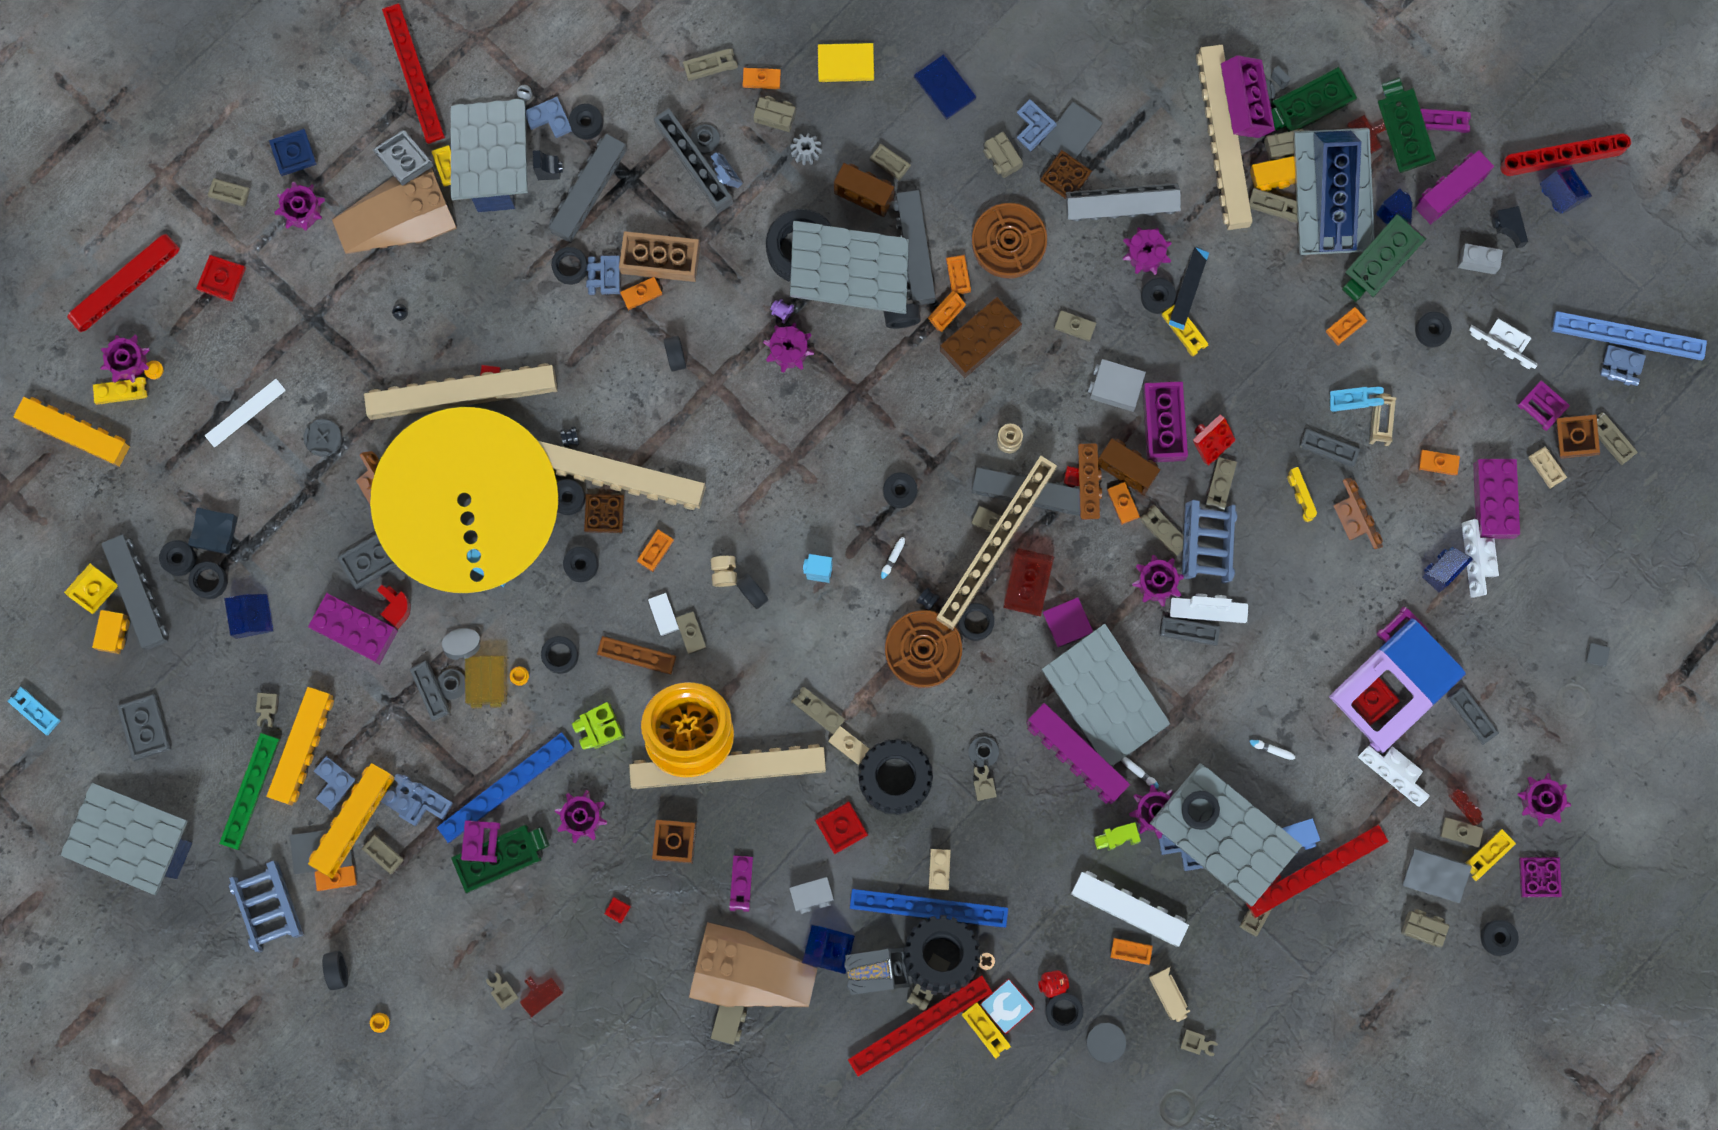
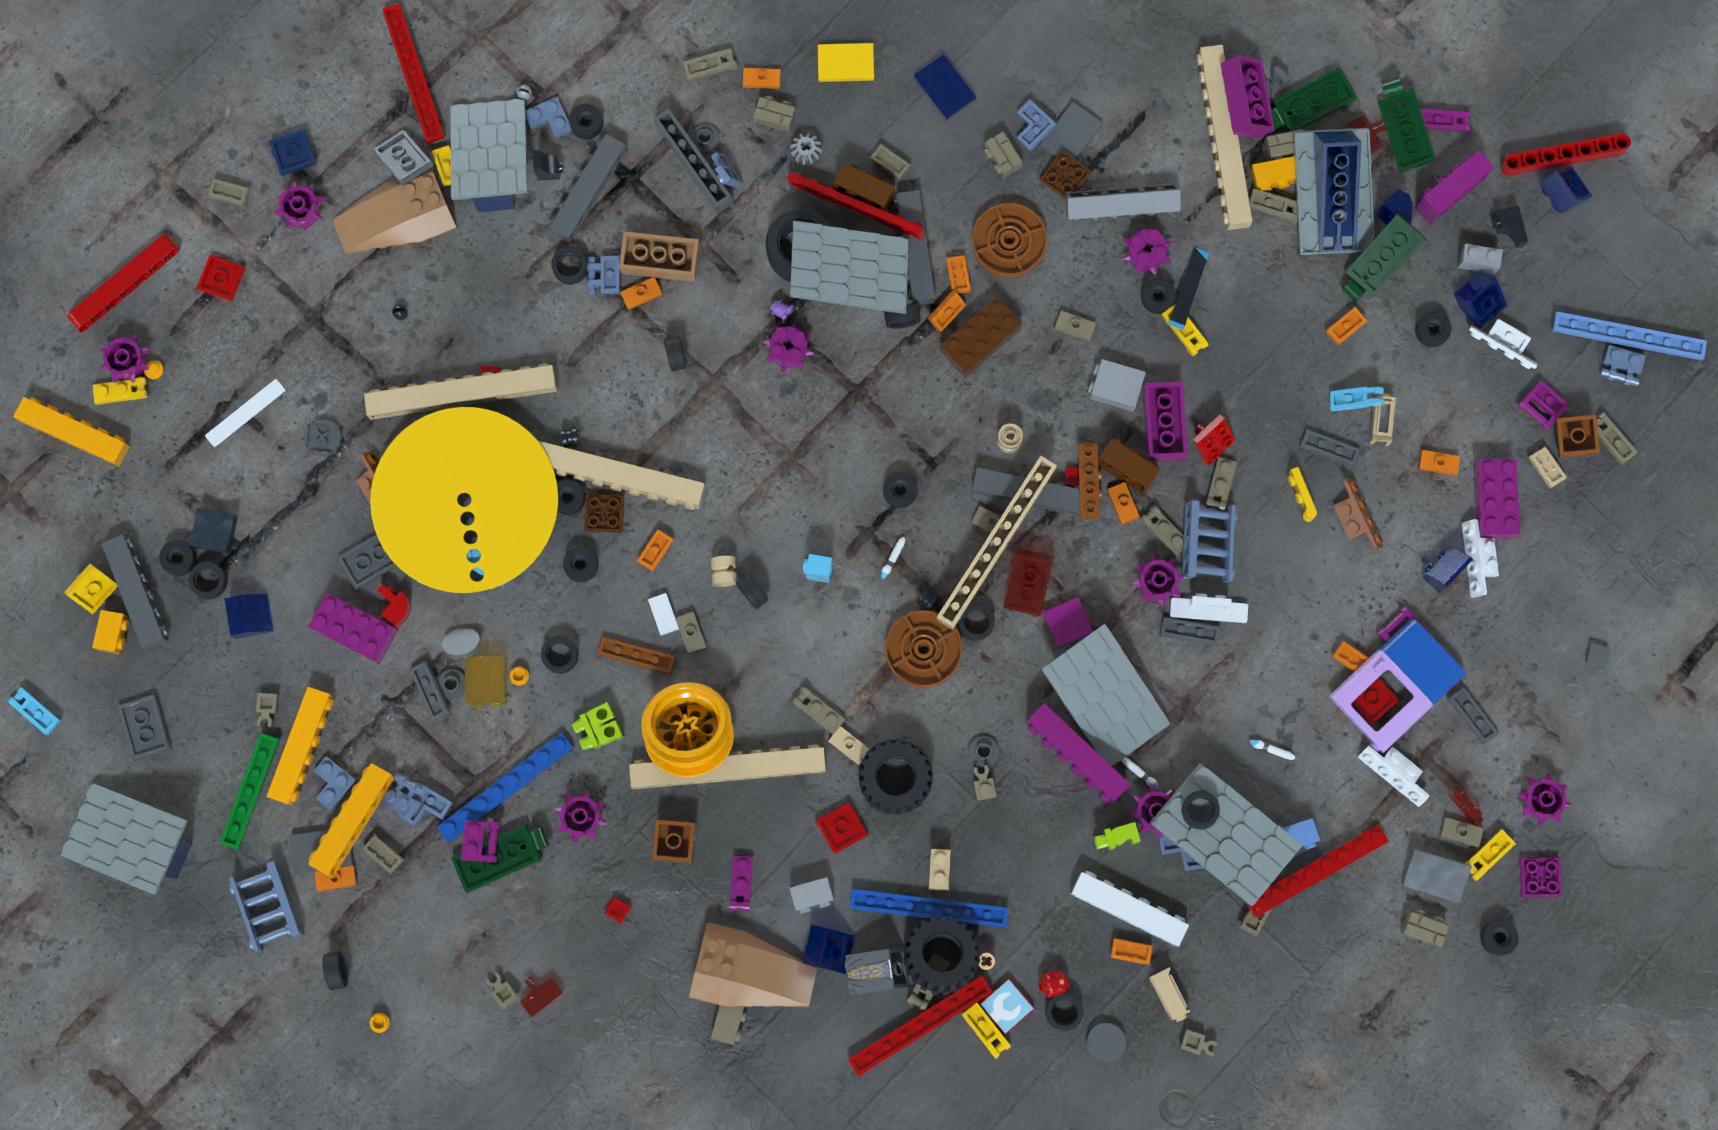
none -> red plate [787,172,925,241]
none -> orange plate [1332,641,1369,672]
none -> clear blue slope [1454,271,1508,329]

